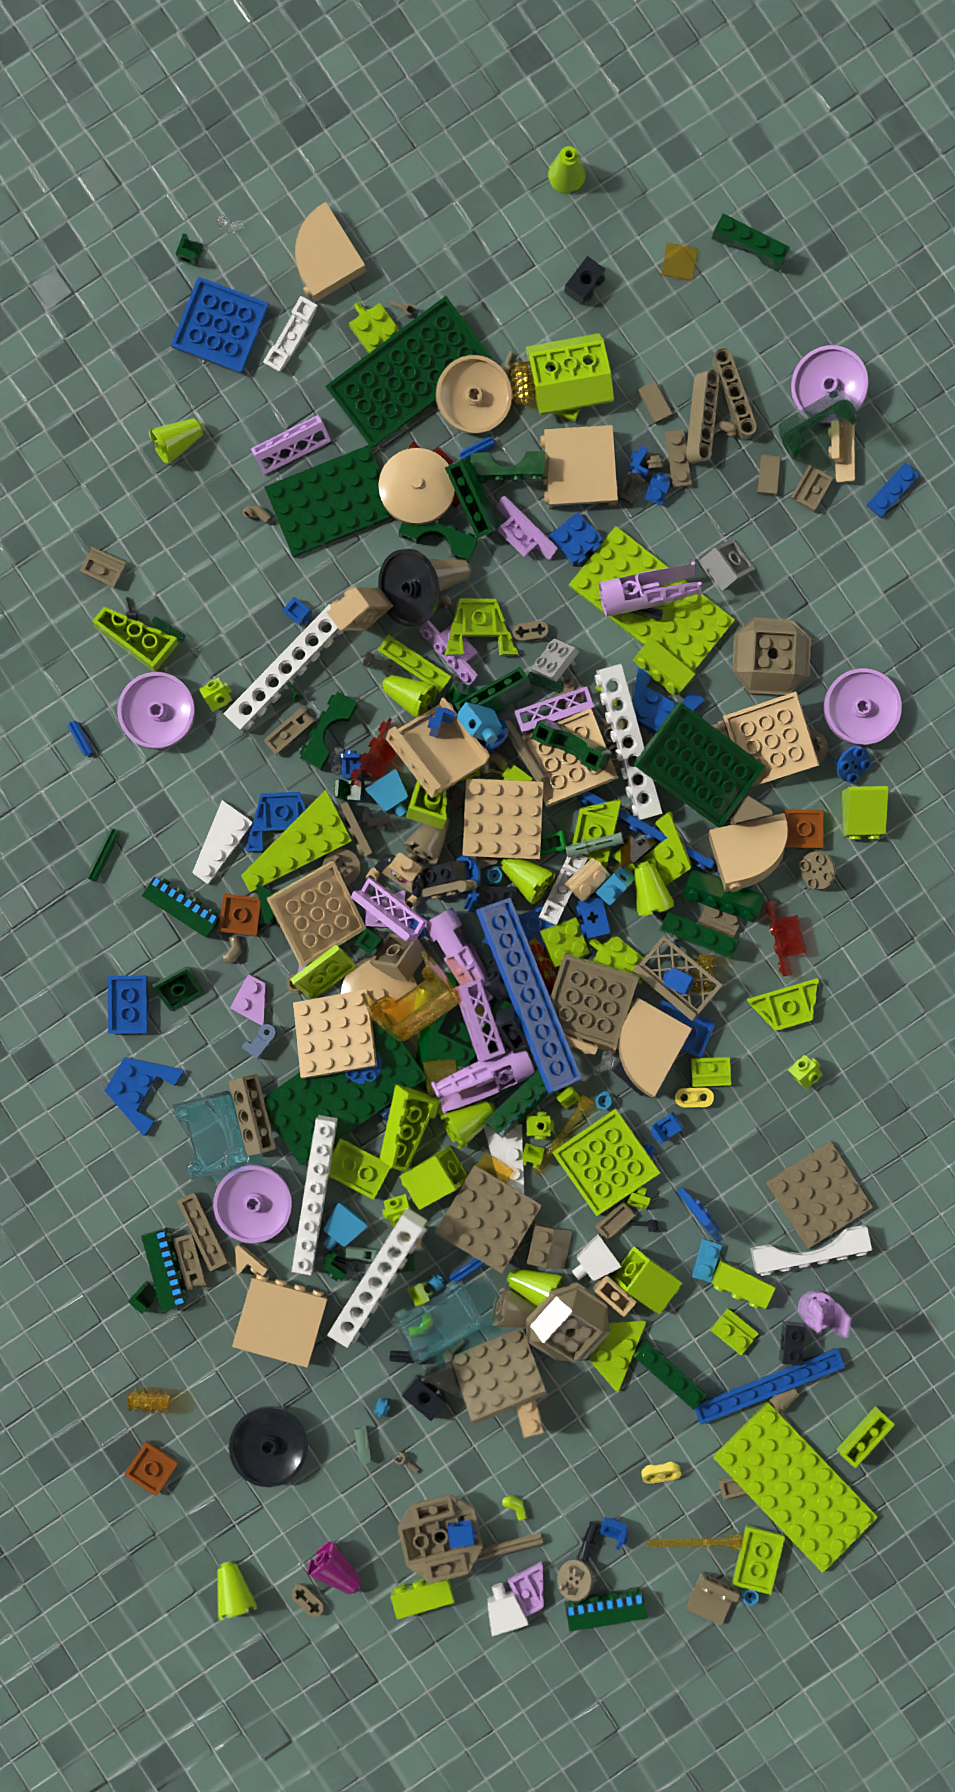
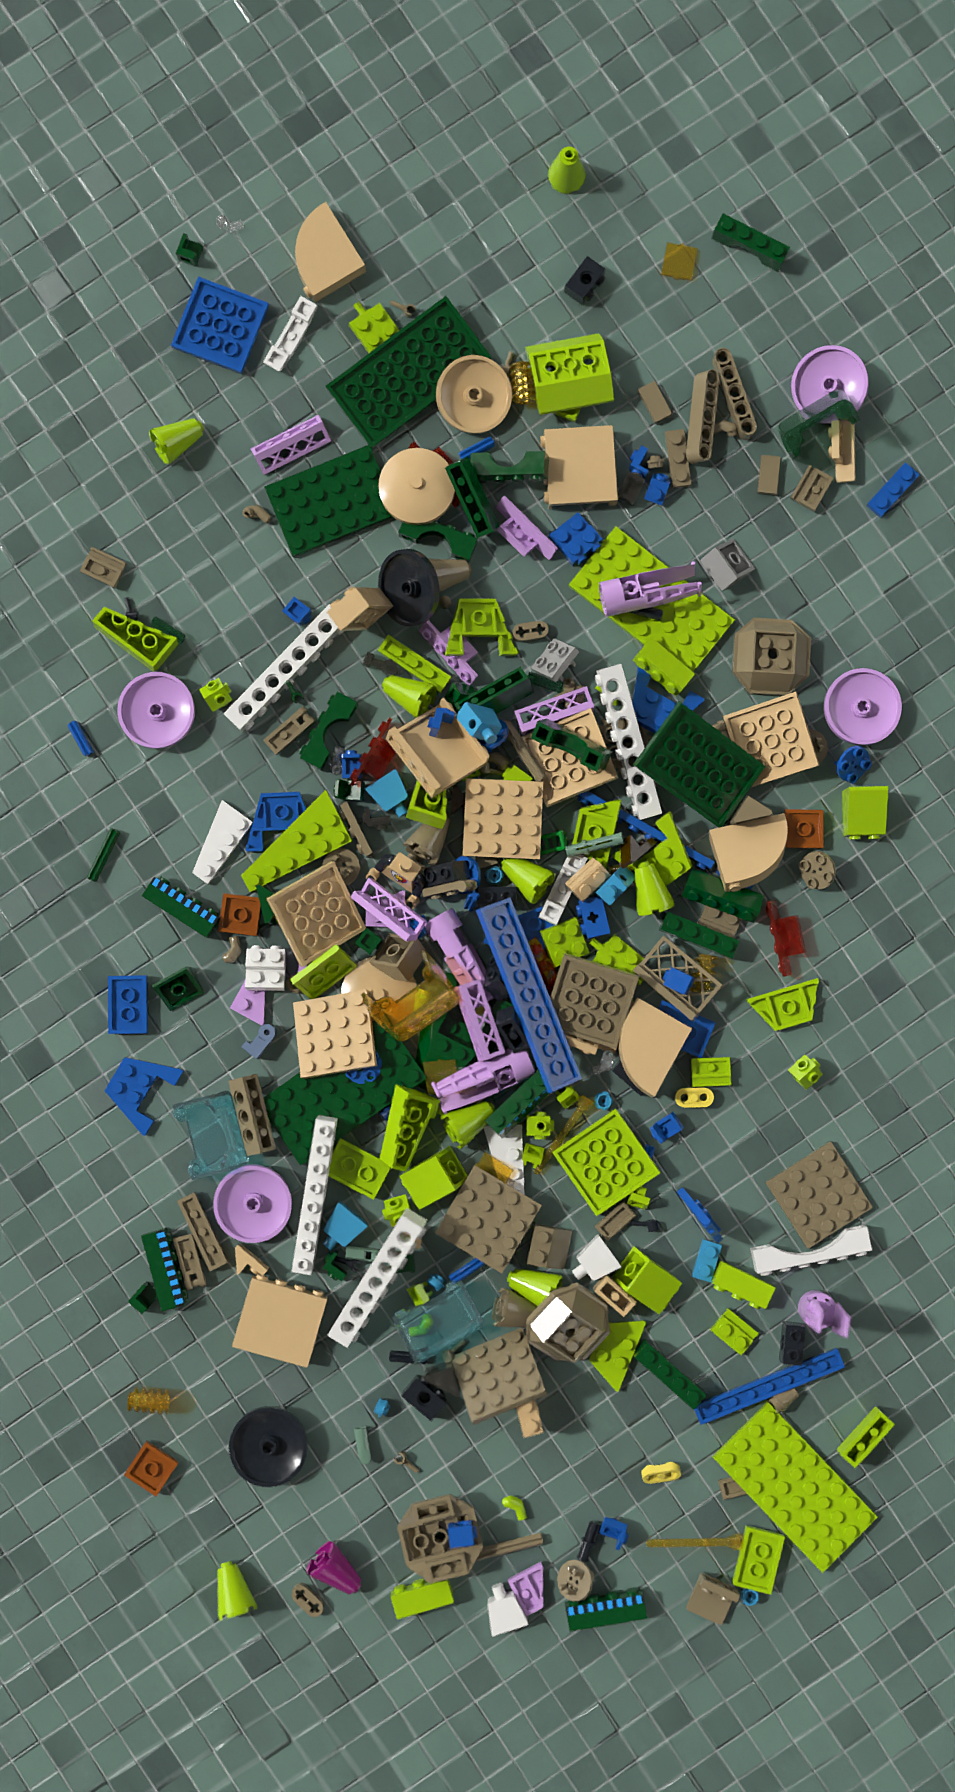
none -> white plate [245,945,286,991]

